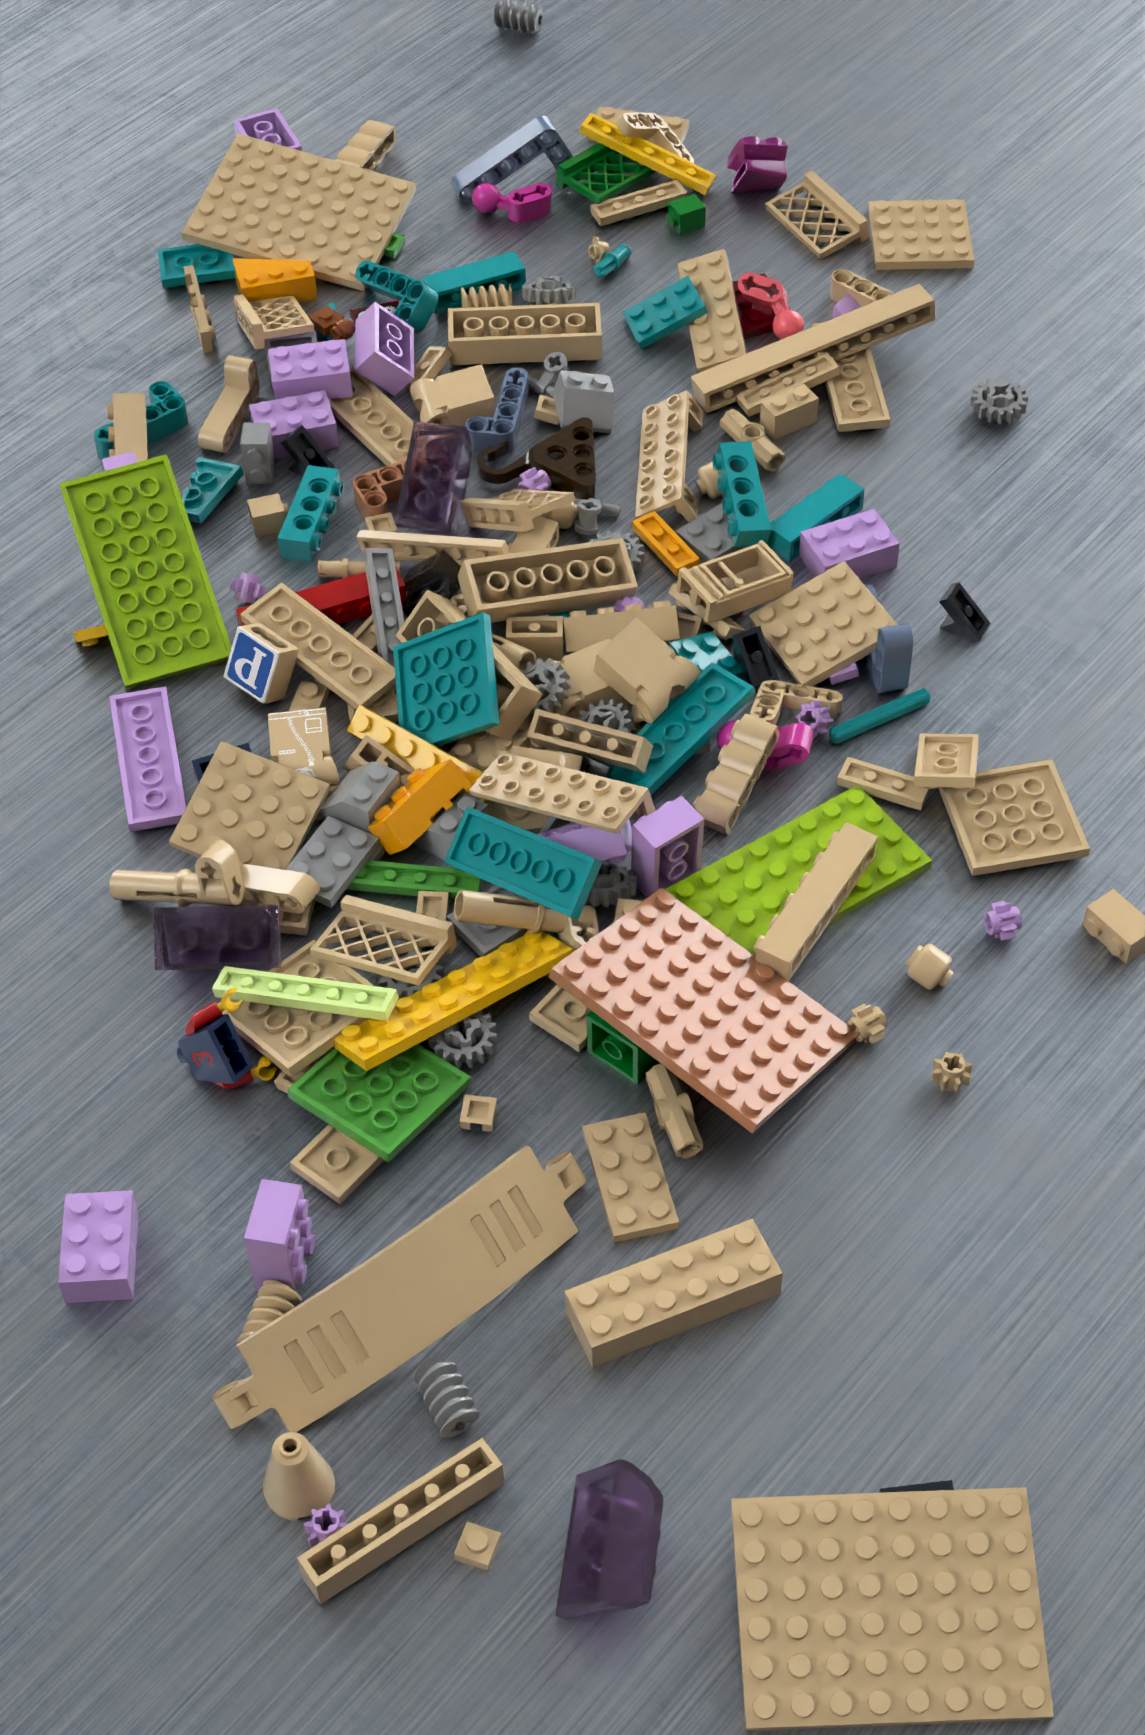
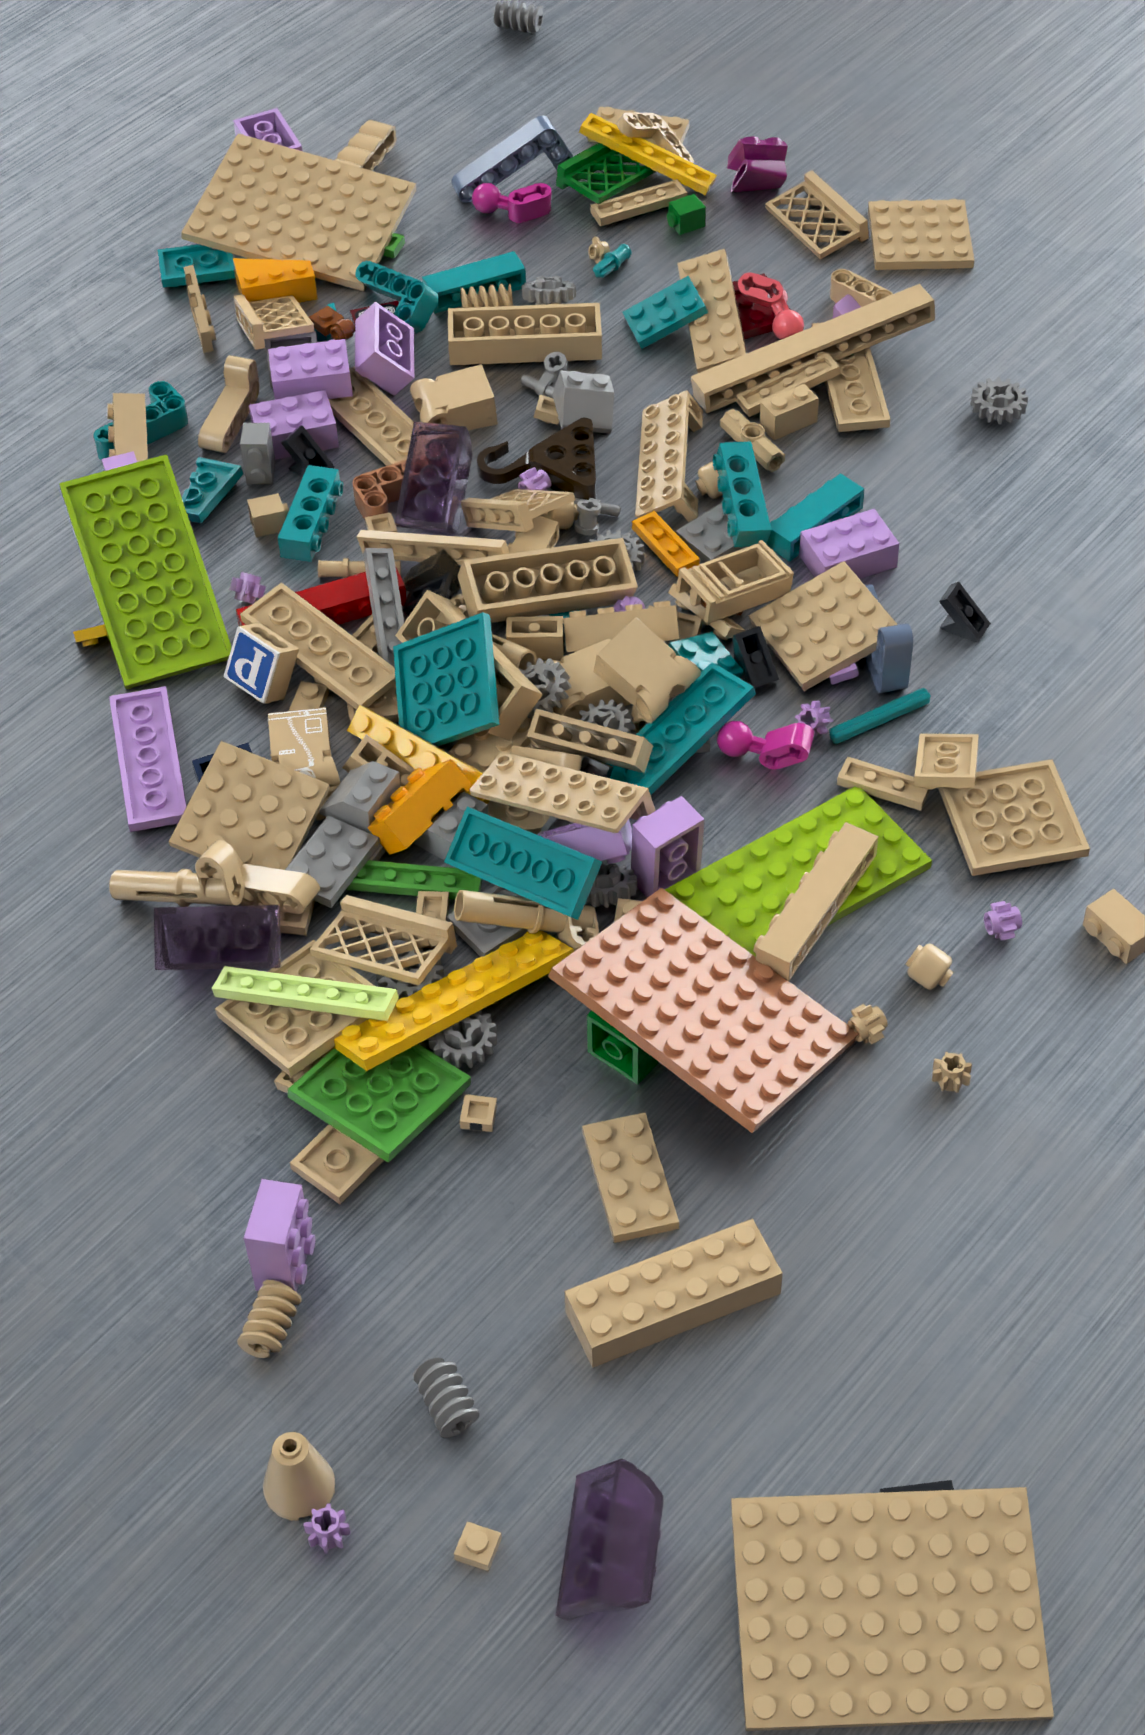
lavender brick [58,1190,139,1303] -> none
dark blue torso [177,988,276,1089] -> none
tan panel [212,1145,587,1432] -> none
tan brick [297,1437,505,1605] -> none
tan plate [405,346,452,391] -> none
sand blue beam [465,367,529,454] -> none
tan plate [529,984,591,1052] -> none
tan piece [646,1064,703,1159] -> none
tan brick [692,714,780,835] -> none
tan beam [750,680,843,725] -> none

